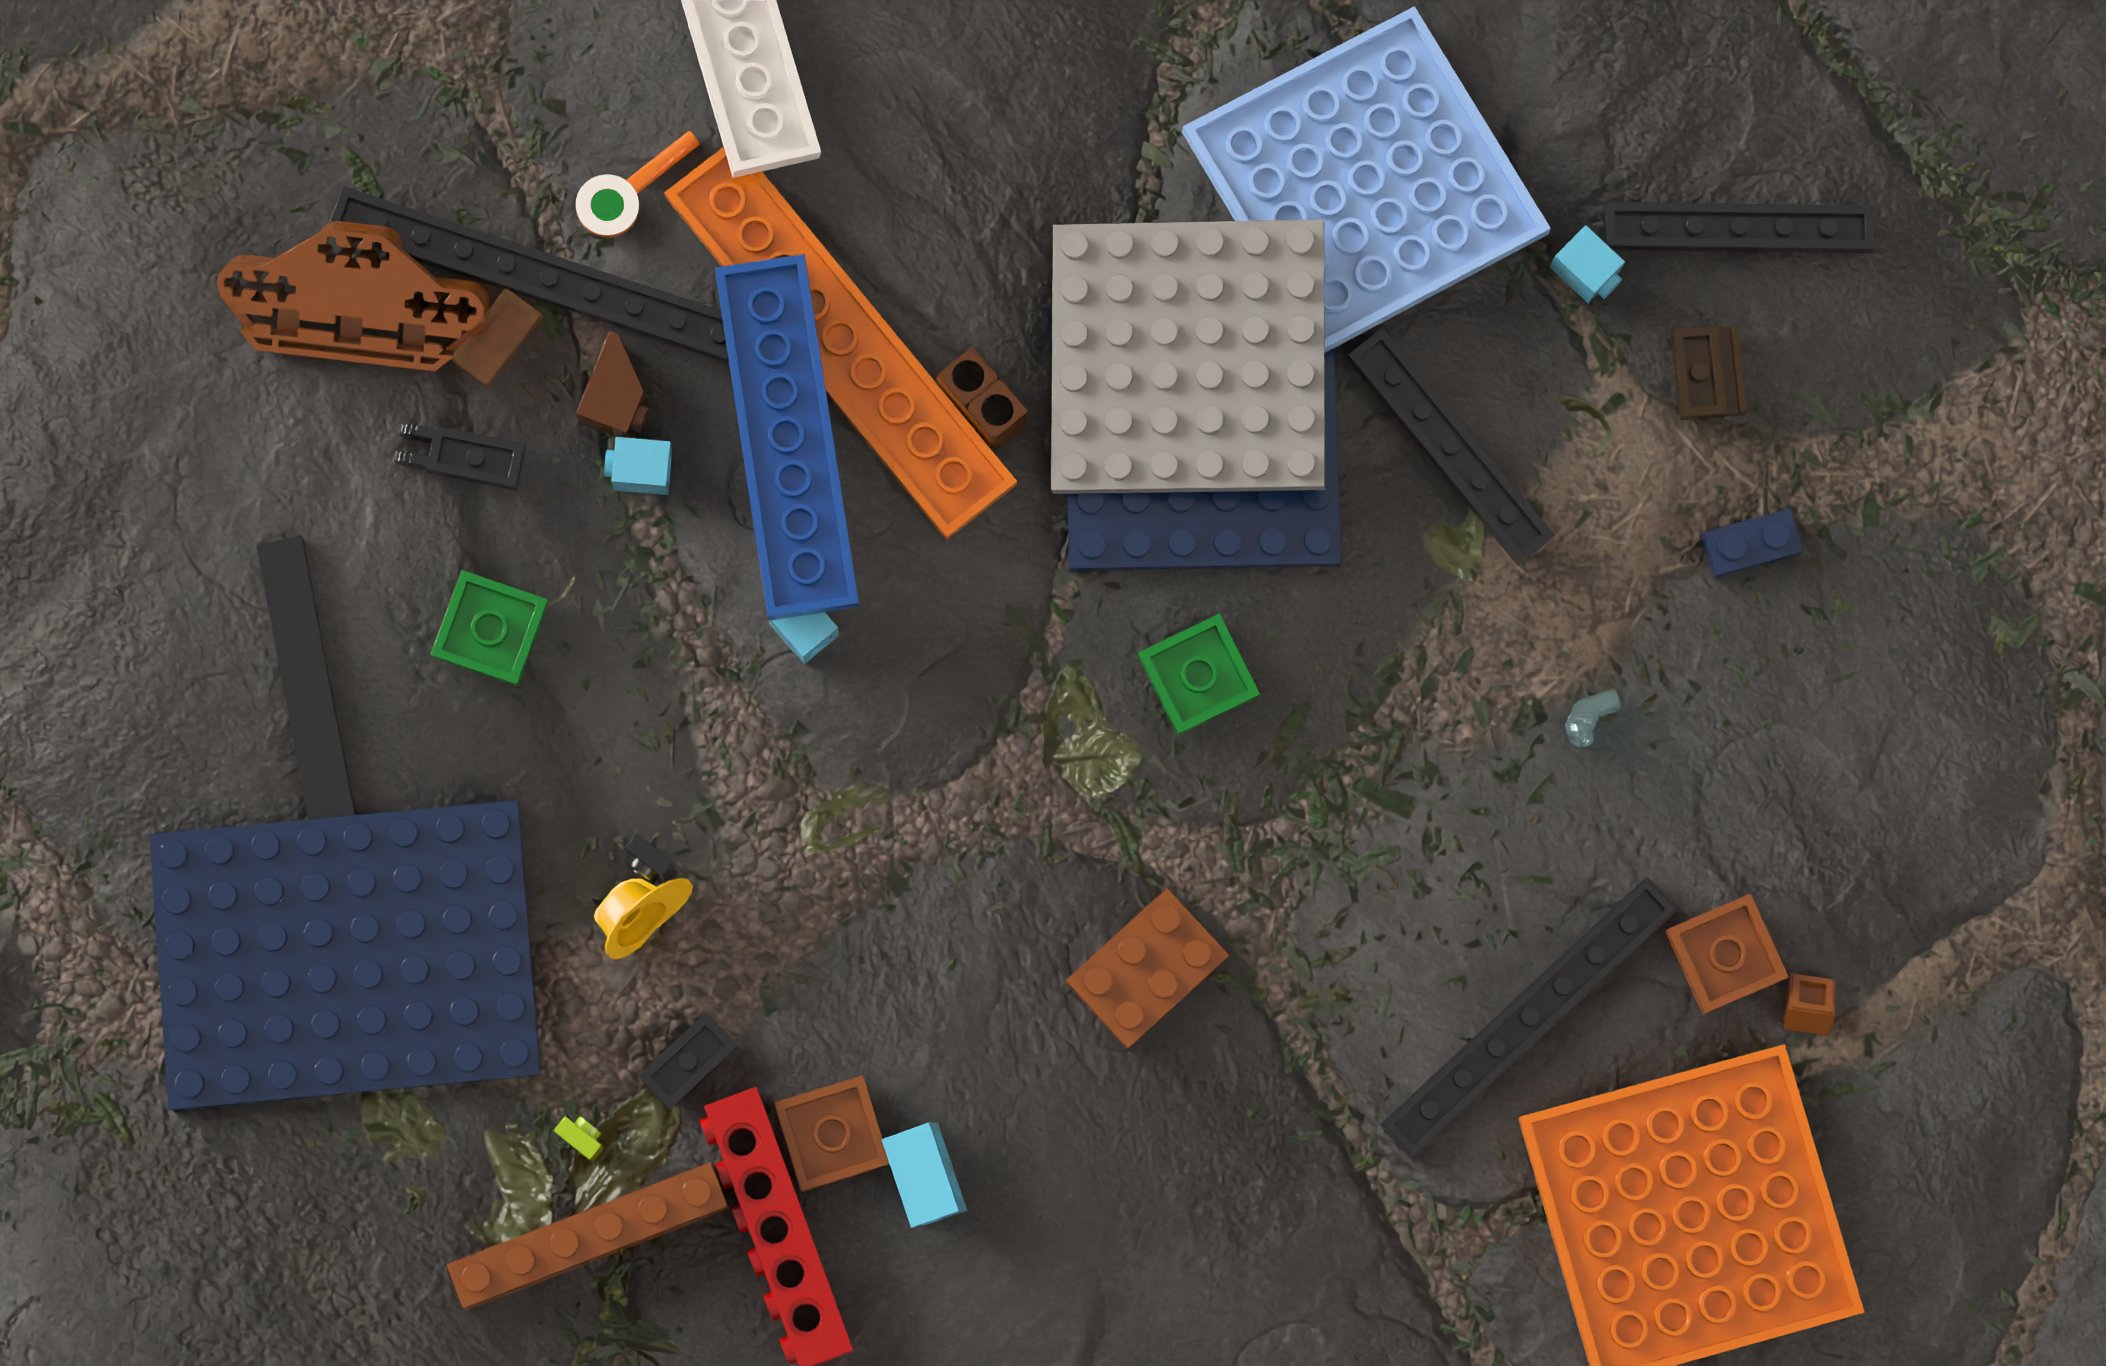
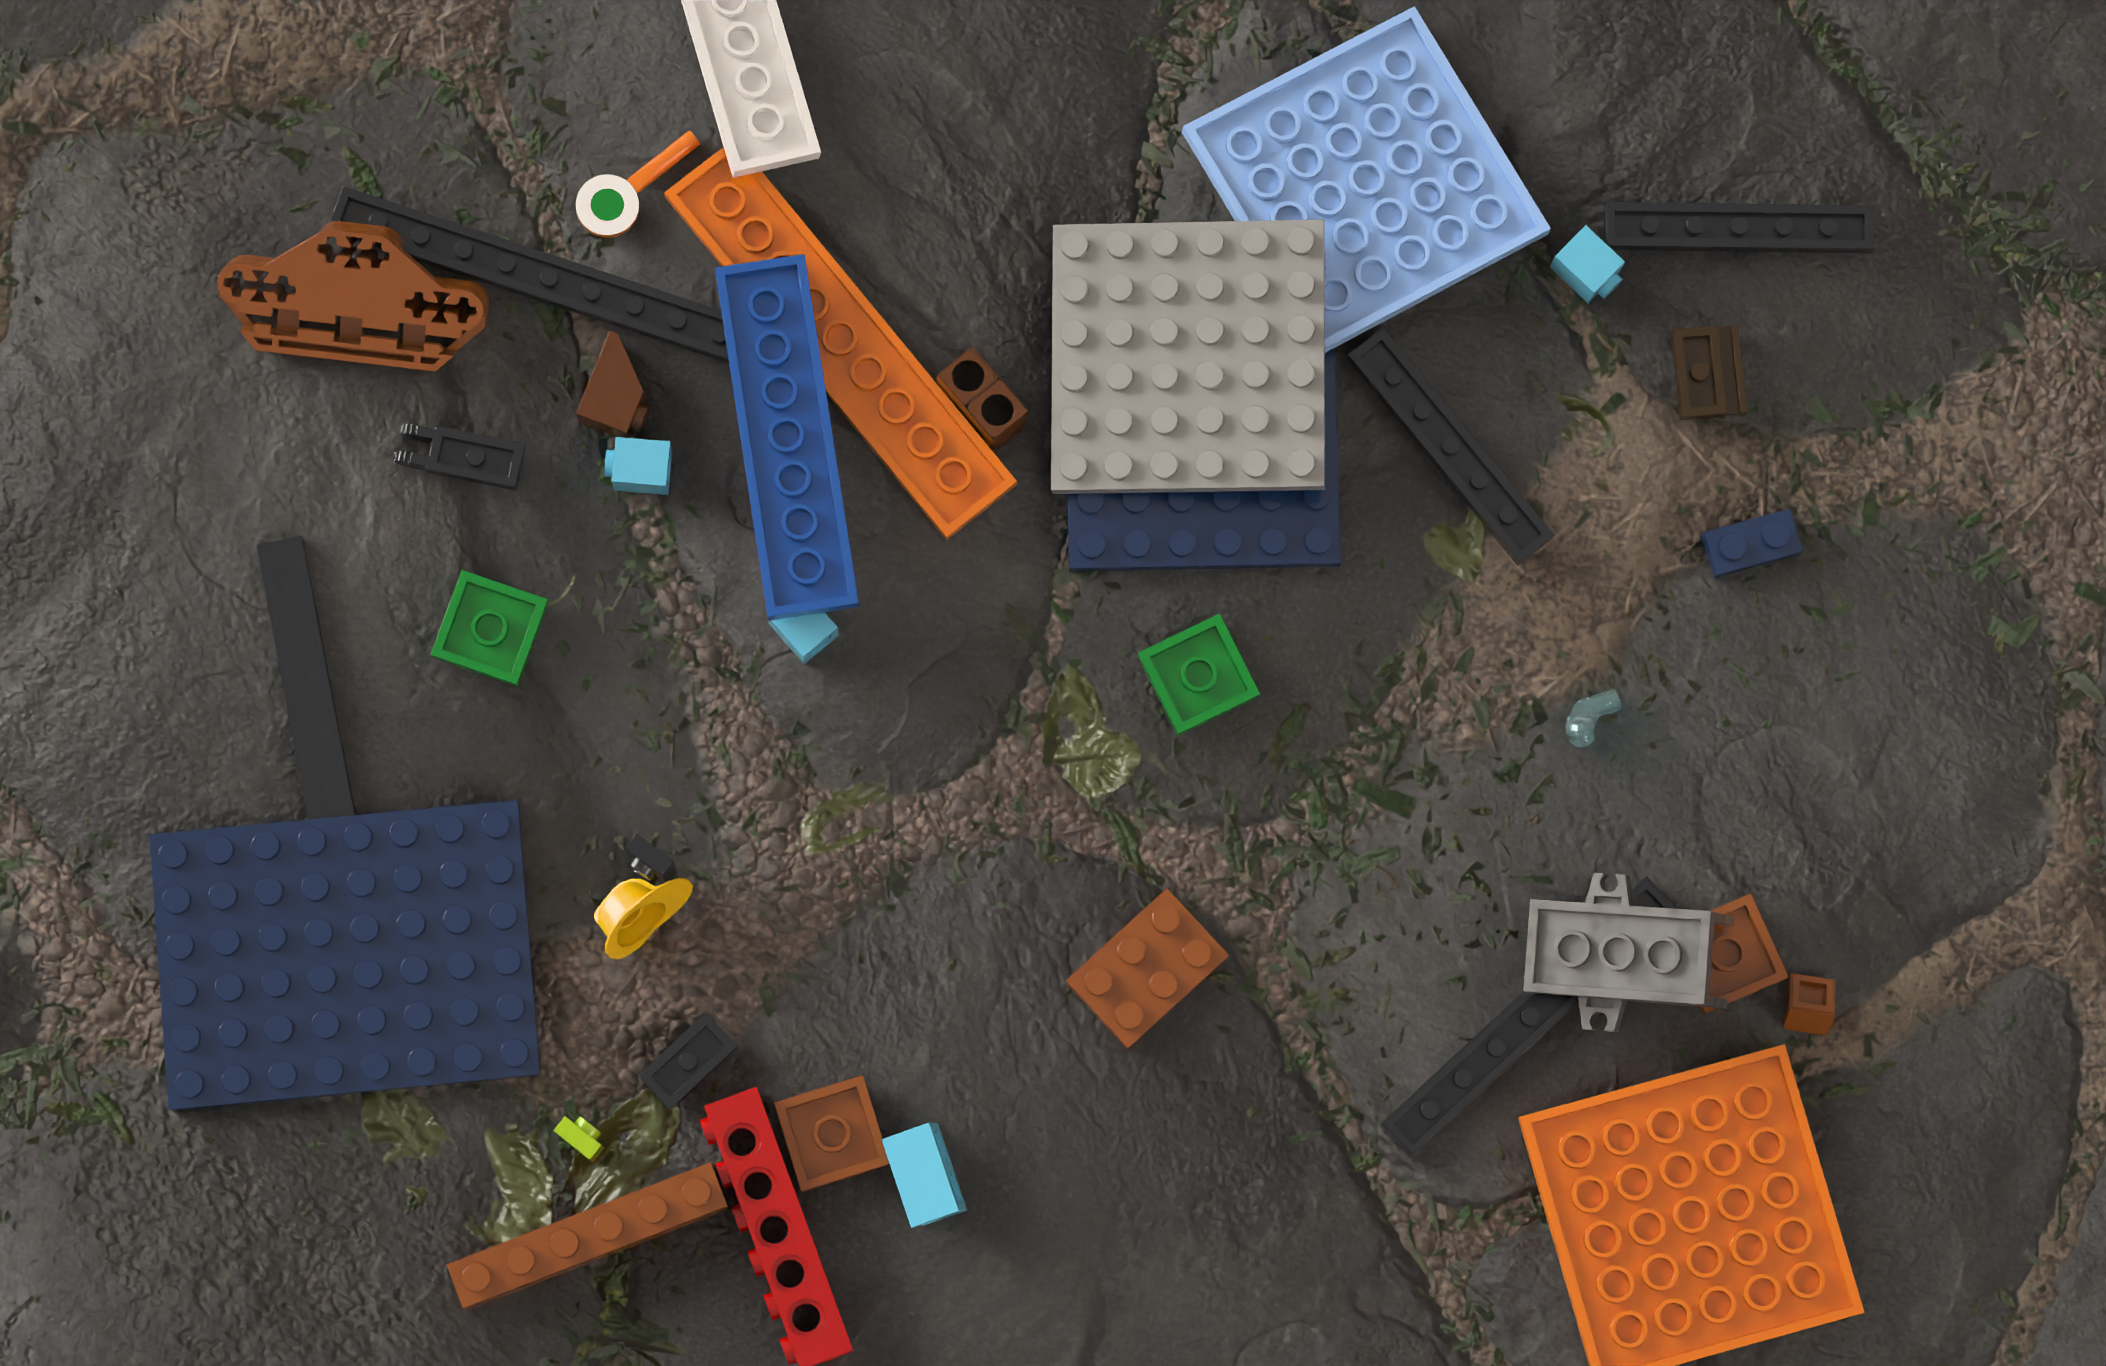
clear orange plate [451,288,543,389] -> none
none -> flat silver piece [1523,873,1733,1032]

